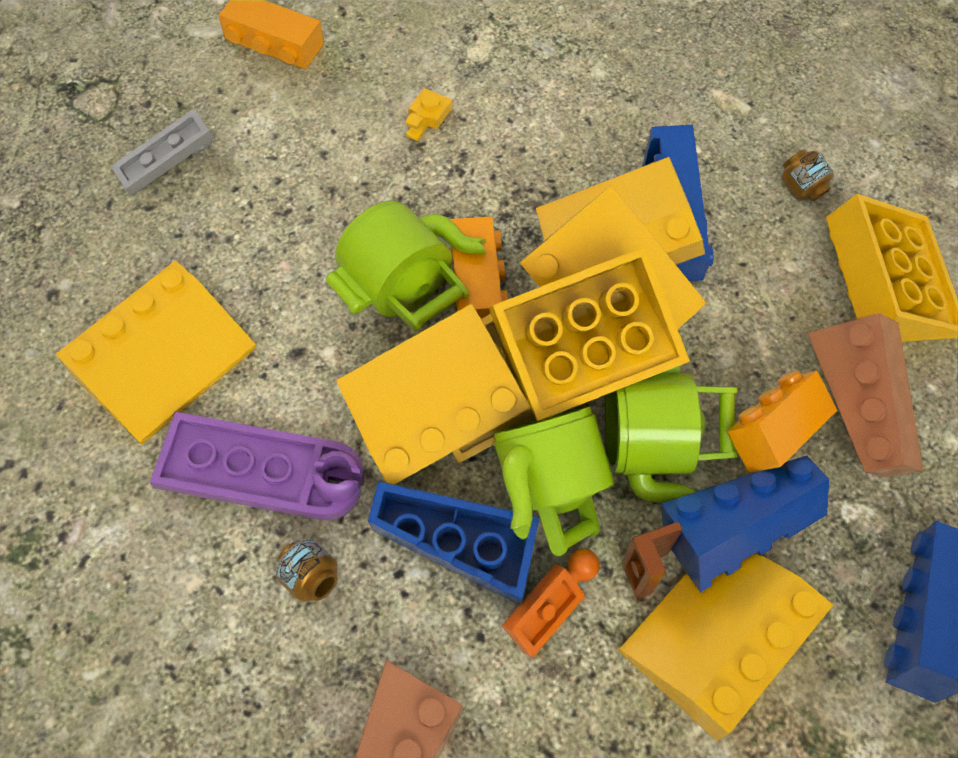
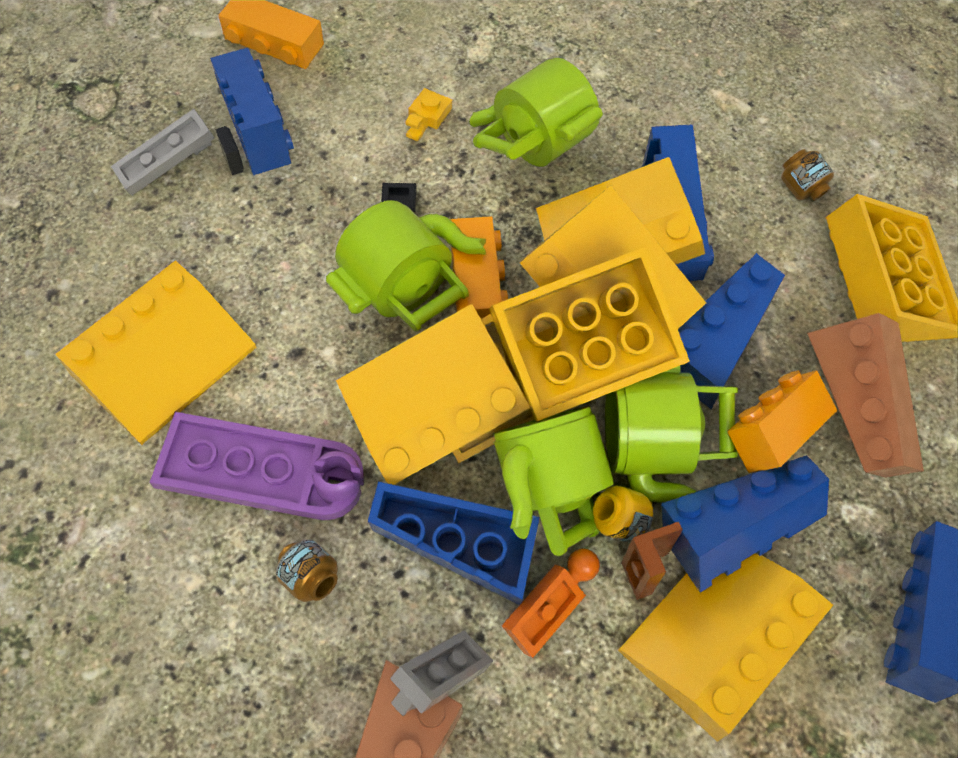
none -> blue wedge [210,47,294,175]
none -> black tile [215,126,244,176]
none -> black tile [381,183,417,214]
none -> light grey hinge [390,630,493,716]
none -> lime piece [469,58,603,167]
none -> yellow head [593,485,653,543]
none -> blue wedge [678,253,785,410]

